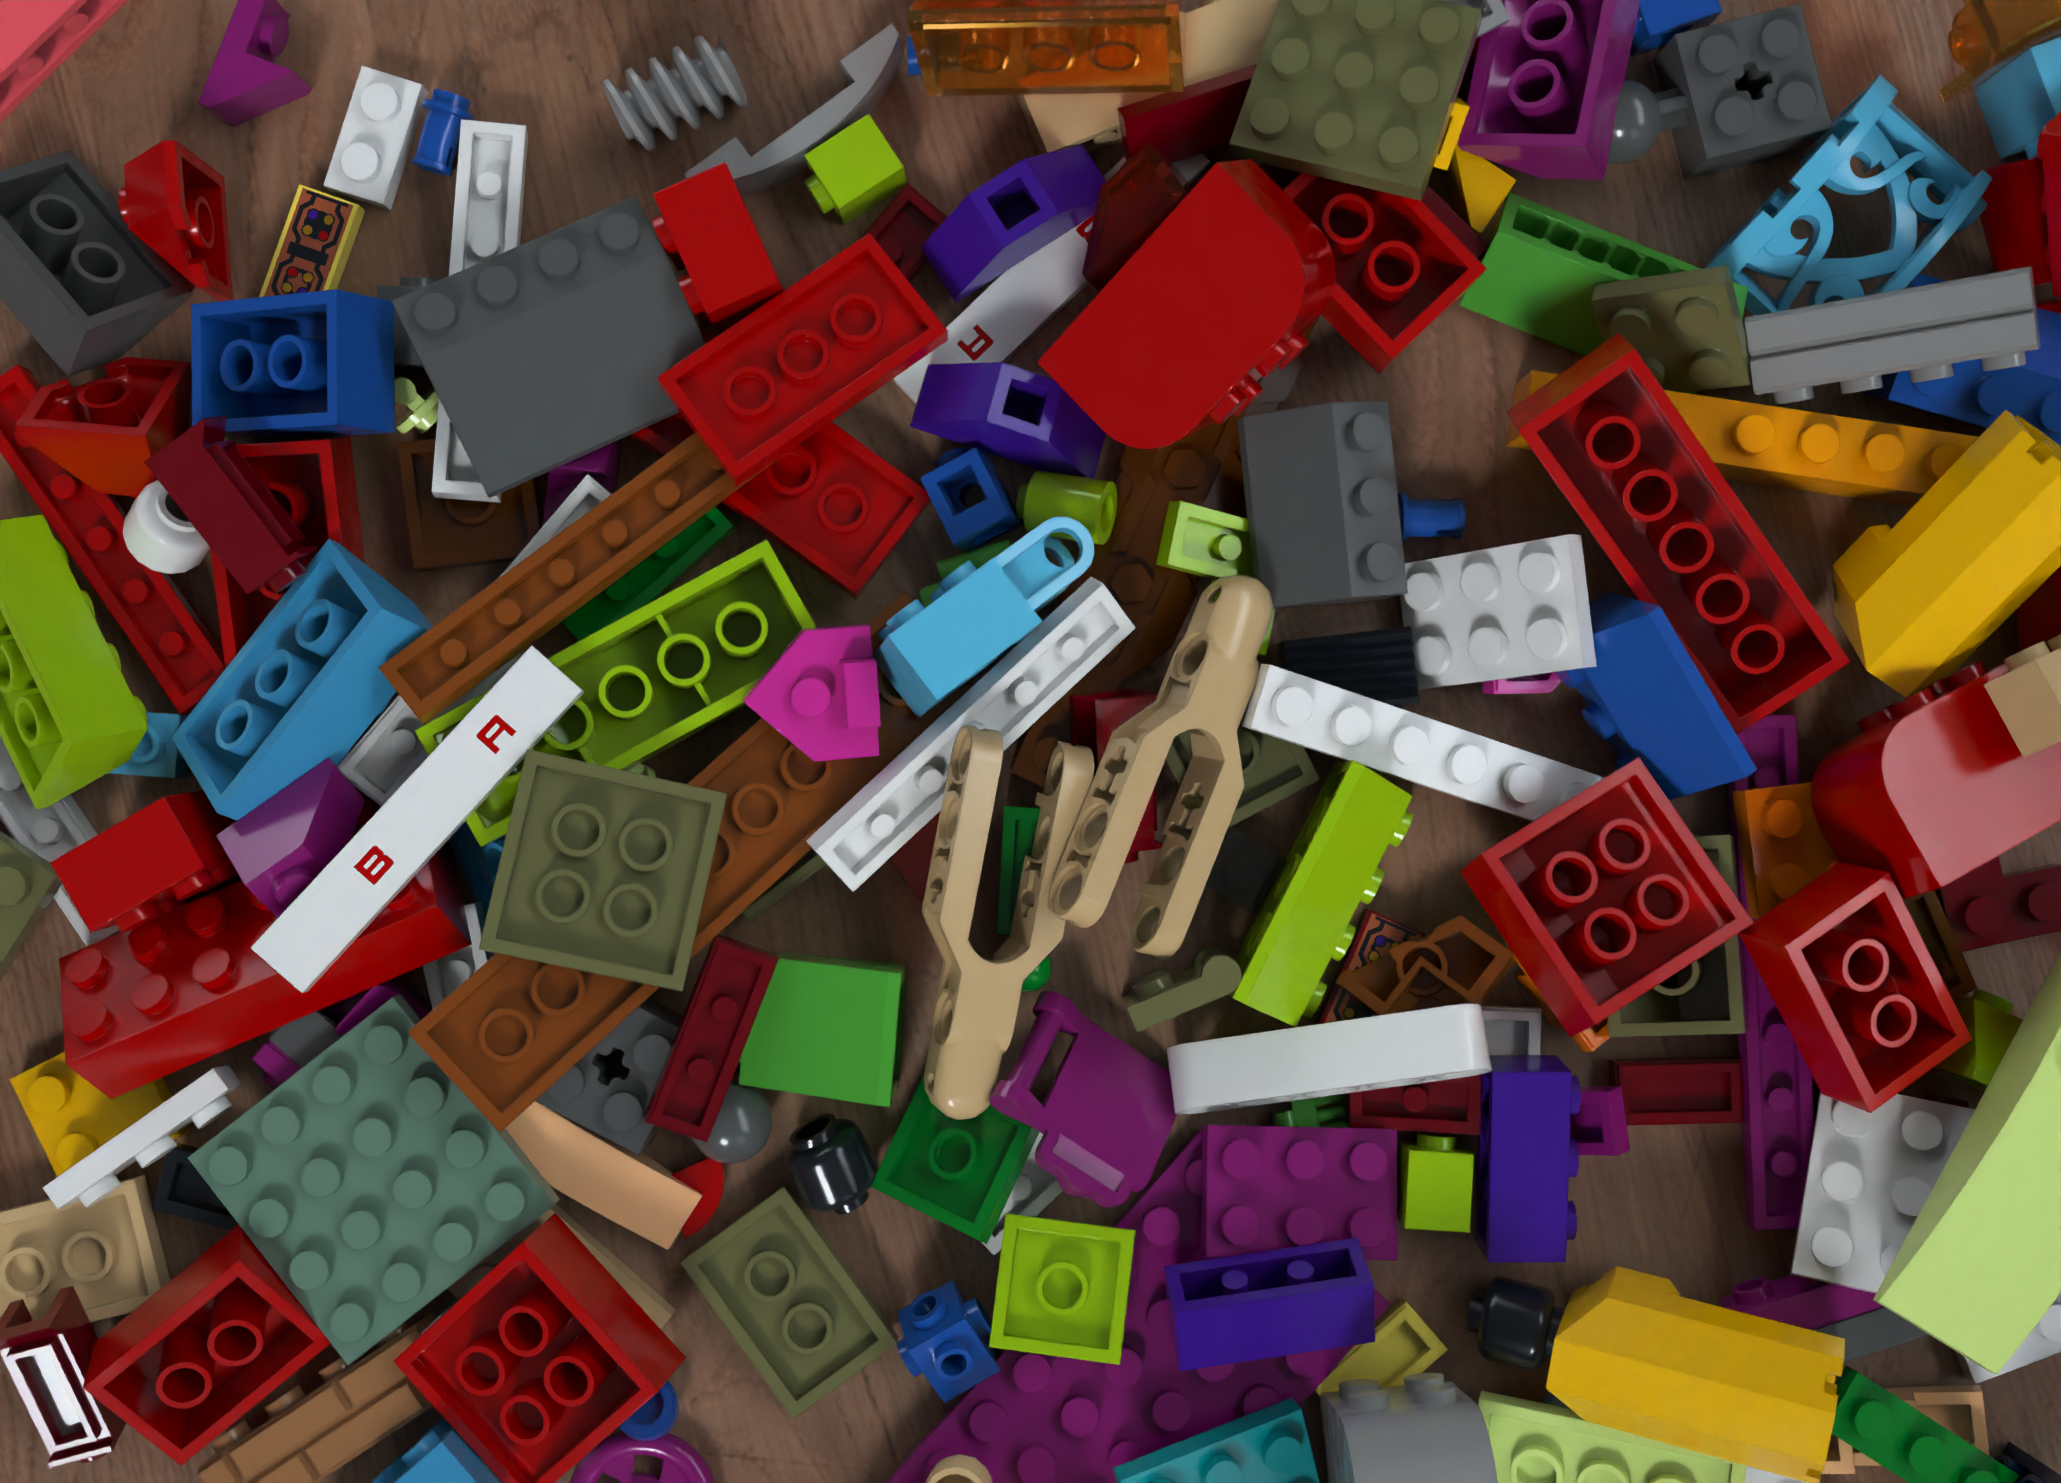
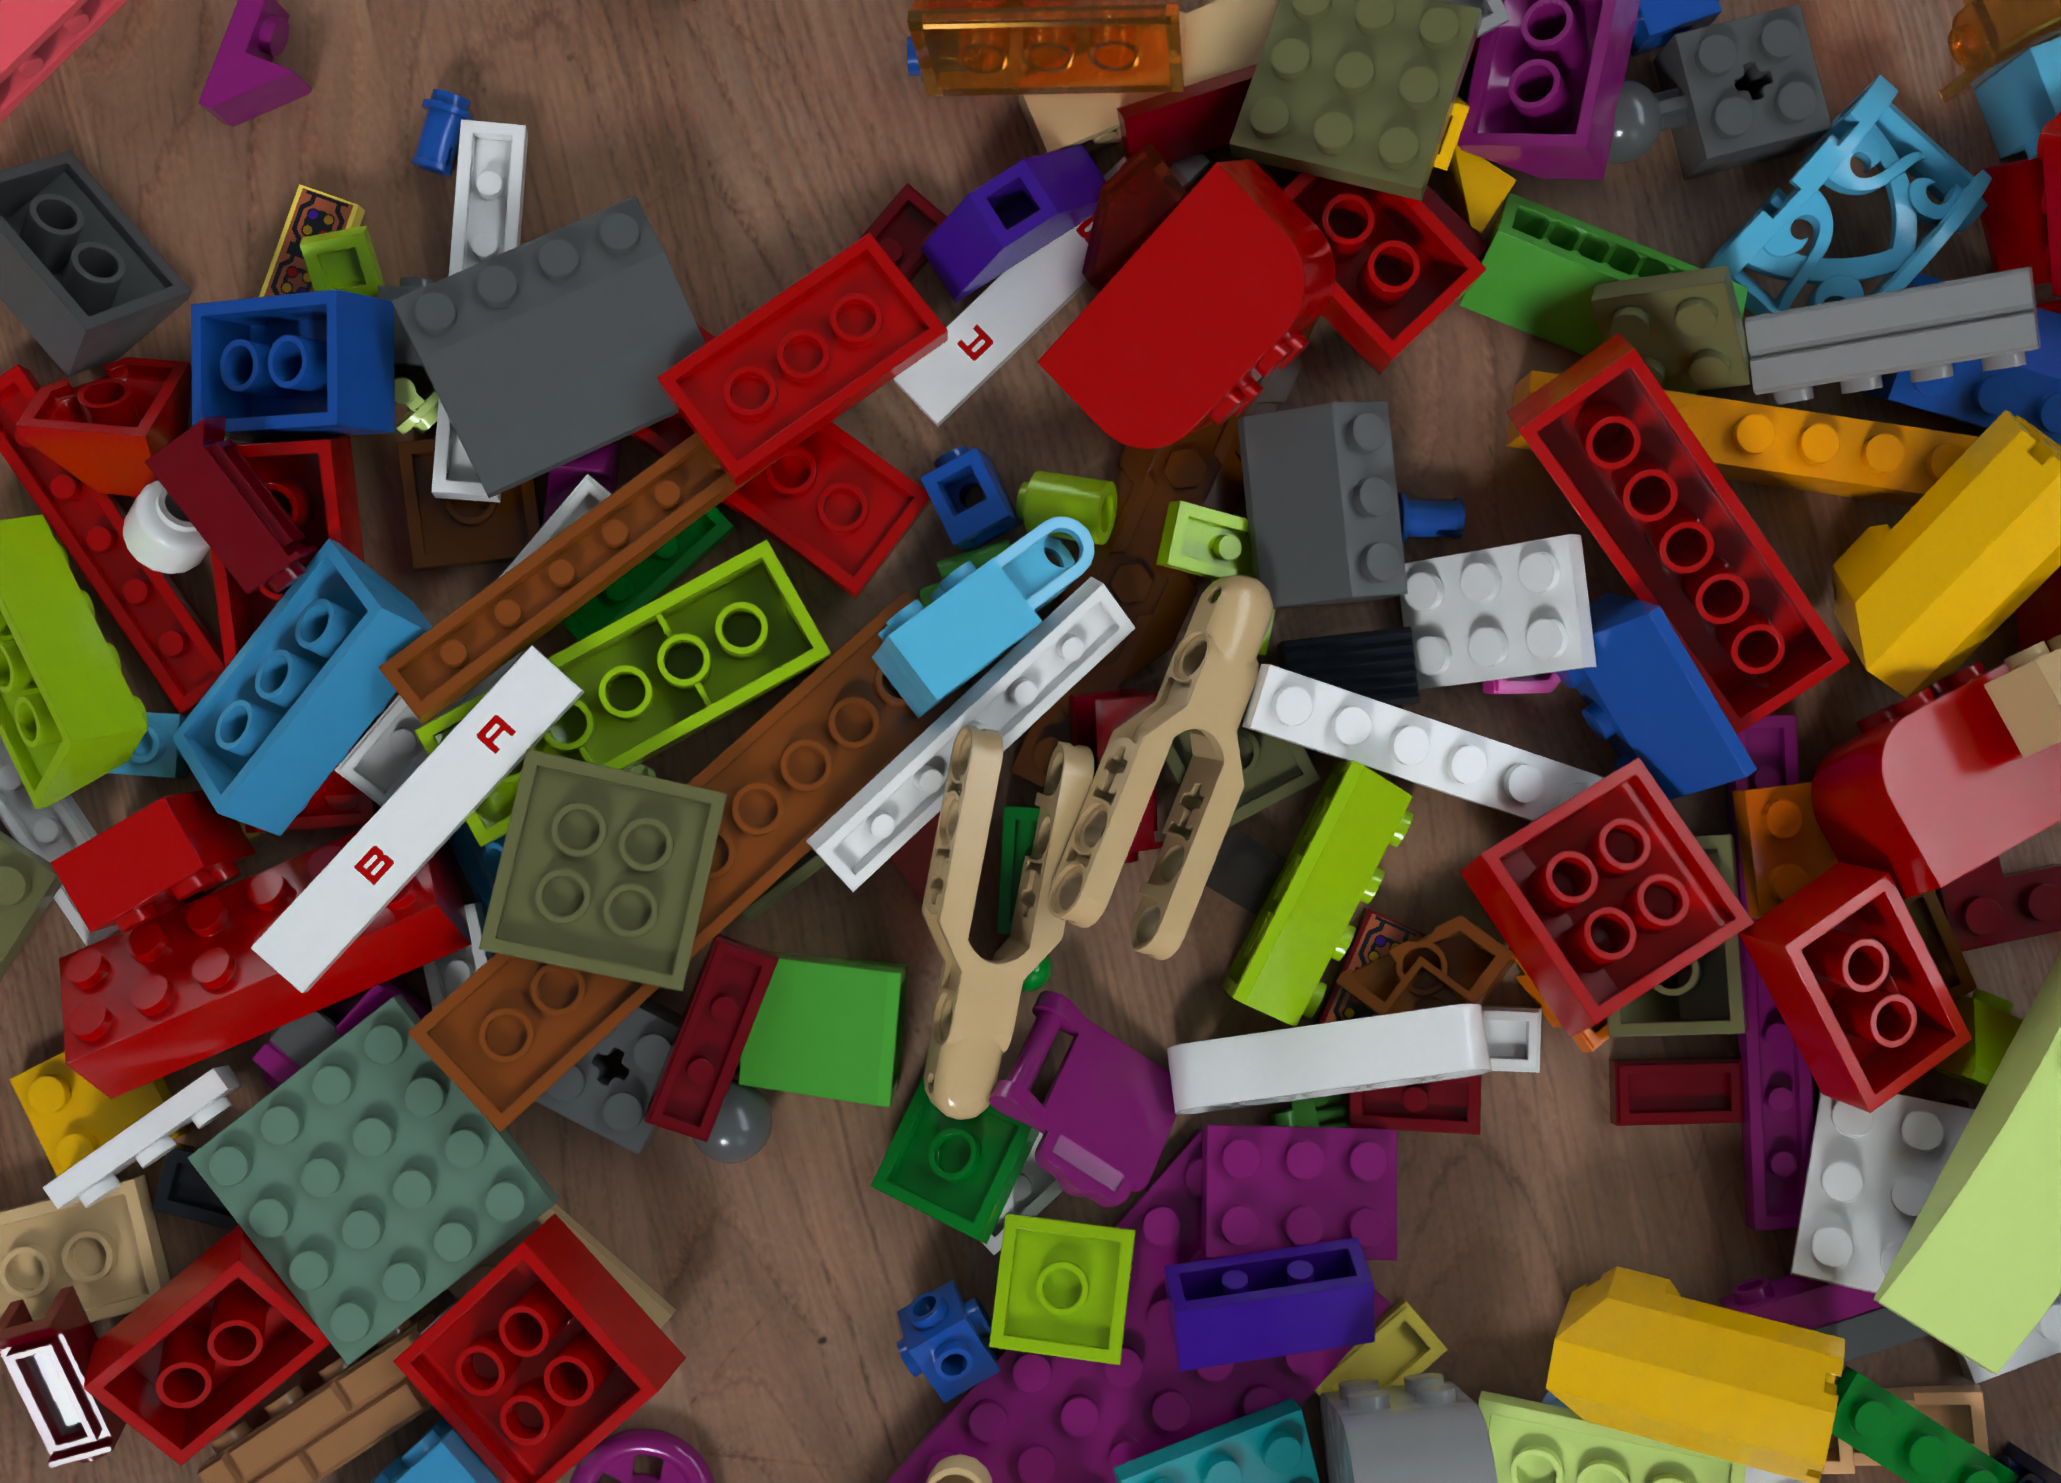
red slope [118,140,233,301] -> none
magenta slope [216,757,365,918] -> none
white plate [323,66,429,211] -> none
light nougat slope [505,1101,703,1250] -> none
light grey piece [601,33,747,152] -> none
blue tile [619,1381,680,1441] -> none
red brick [651,162,784,334] -> none
red tile [671,1157,727,1238] -> none
olive plate [680,1182,899,1419] -> none
light grey slope [684,24,903,196] -> none
dark pink plate [741,624,881,762] -> none
black head [784,1114,879,1214] -> none
lime brick [803,114,907,225] -> none
dark purple slope [910,362,1106,478] -> none
olive plate [1122,946,1242,1032] -> none
lime brick [1397,1132,1474,1233] -> none
black head [1466,1277,1565,1370] -> none
dark purple brick [1475,1055,1581,1263] -> none
magenta plate [1570,1086,1630,1156] -> none
none -> lime plate [300,225,385,297]

